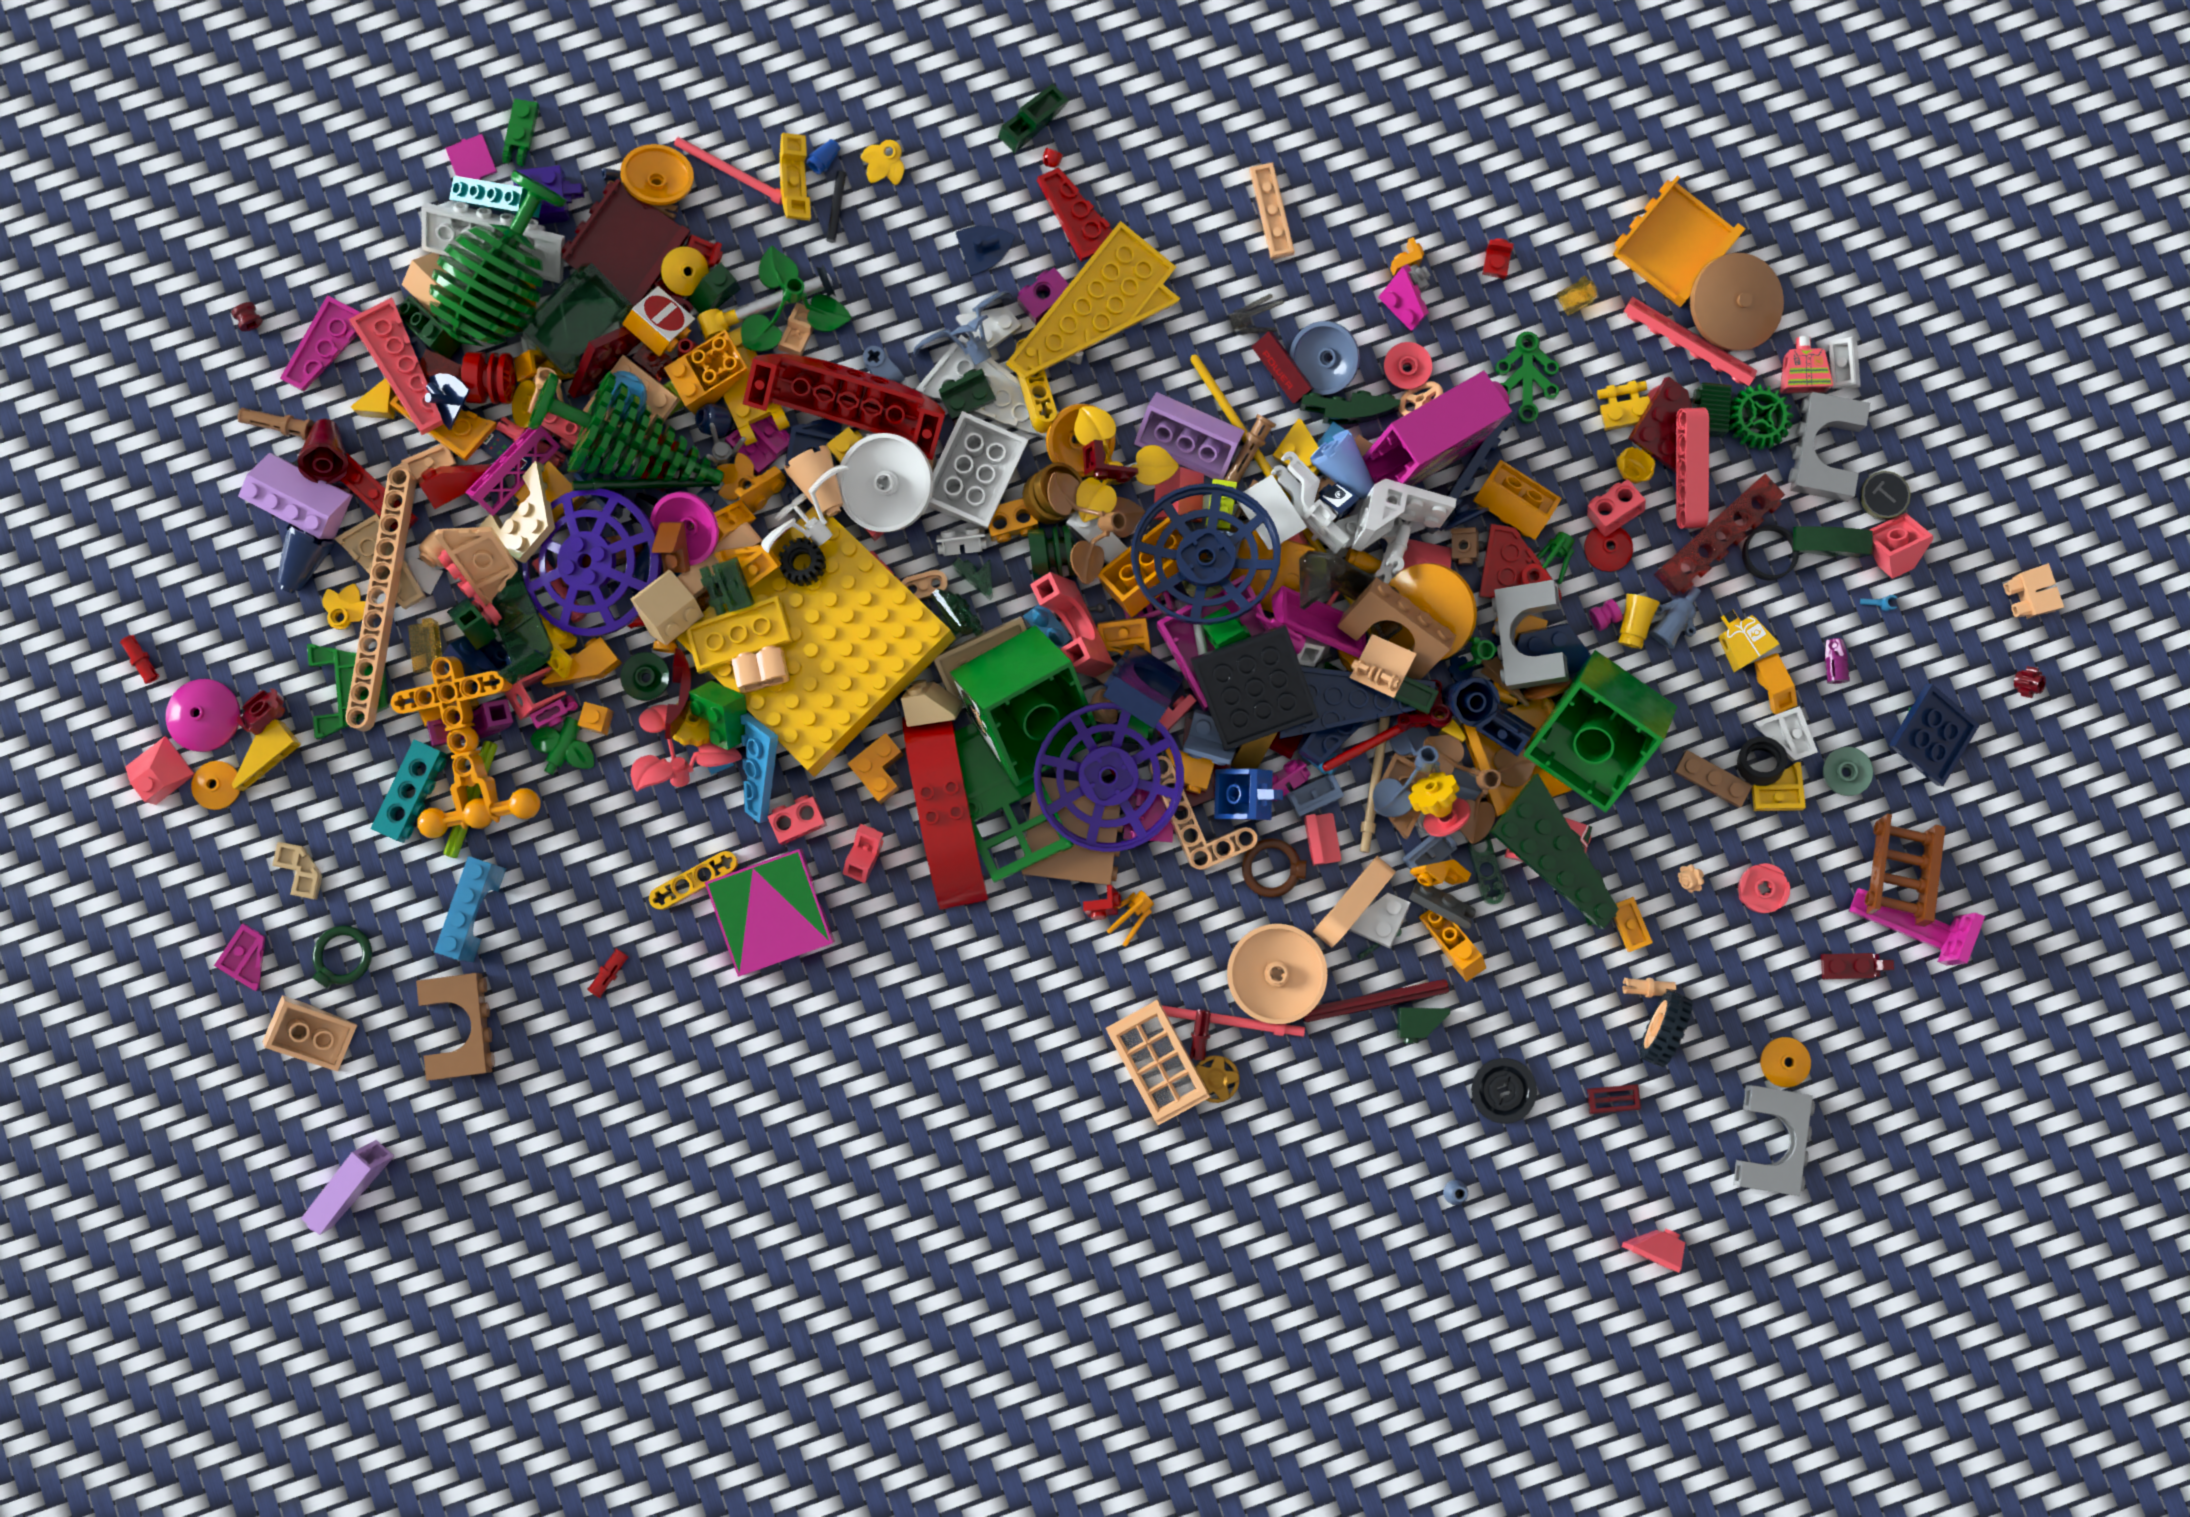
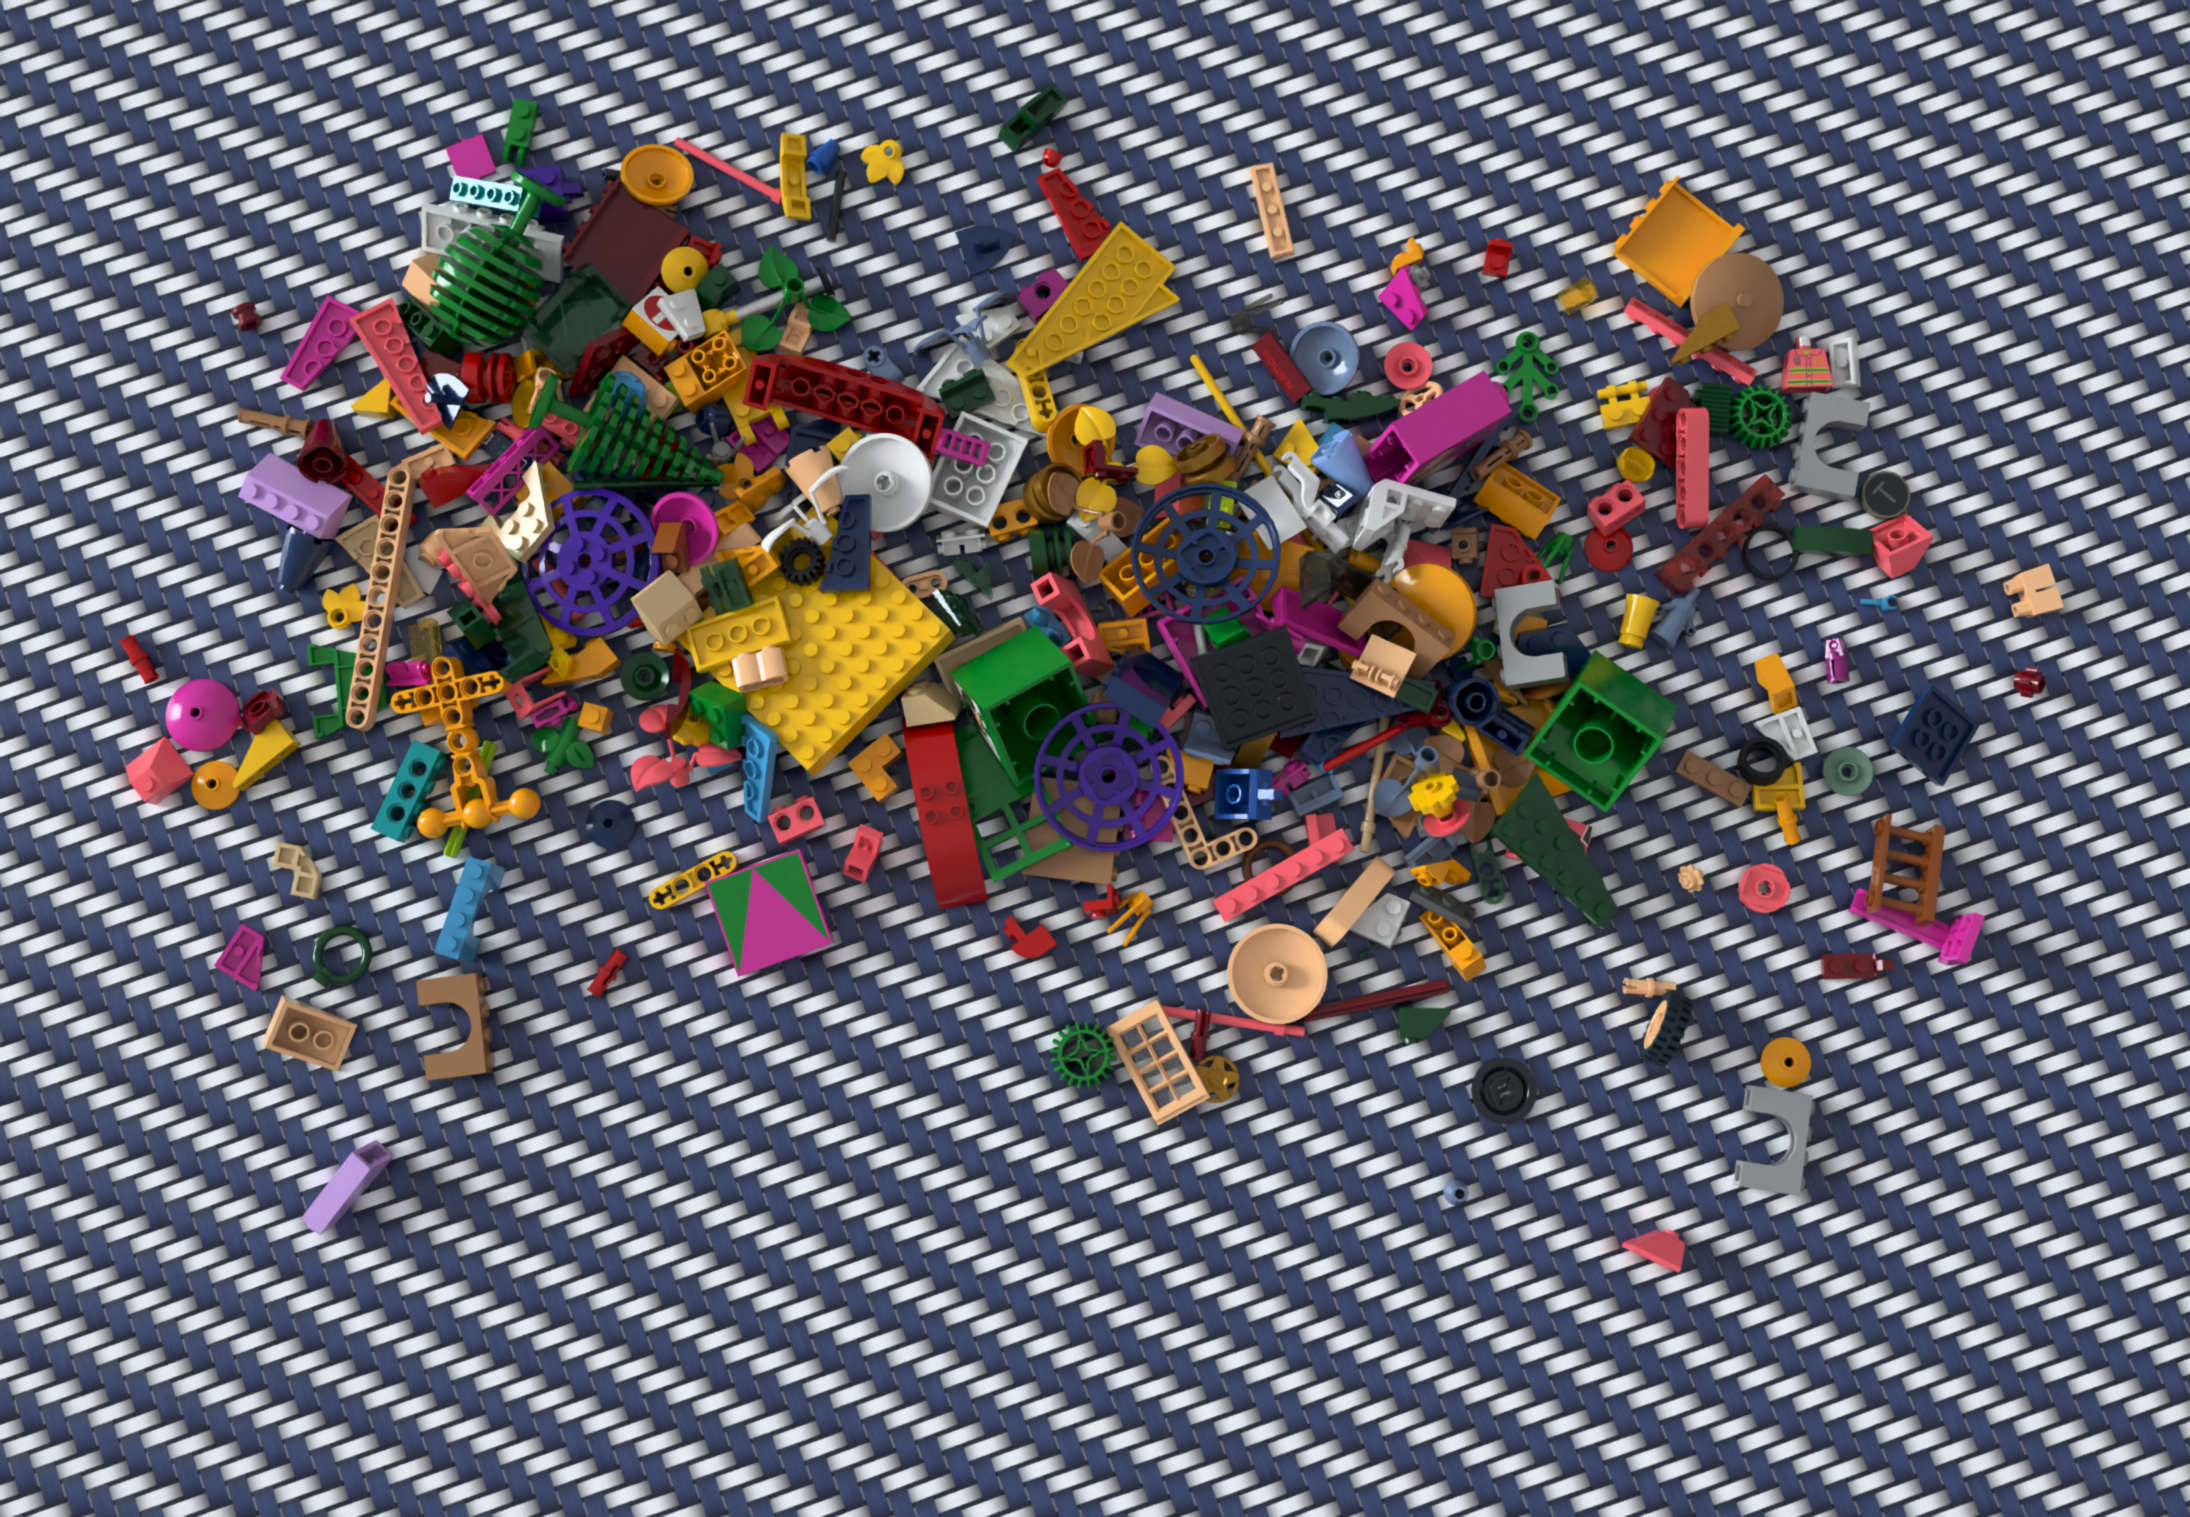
magenta arch [426,699,513,747] -> none
dark red tile [1587,1084,1641,1114] -> none
dark pink wheel [1589,599,1623,631] -> none
light orange plate [1613,897,1653,952] -> none
yellow torso [1718,609,1779,672] -> none
none -> dark pink hinge [385,661,433,687]
none -> dark blue dish [586,800,636,849]
none -> white wing [656,288,706,342]
none -> dark blue wing [819,494,872,594]
none -> dark pink slope [935,428,991,467]
none -> red brick [1003,915,1057,959]
none -> green gear [1050,1021,1117,1089]
none -> pearl gold wheel [1173,433,1237,486]
none -> coral plate [1213,828,1355,922]
none -> medium nougat pin [1469,429,1533,482]
none -> pearl gold slope [1669,302,1741,366]
none -> light orange pin [1773,794,1801,845]

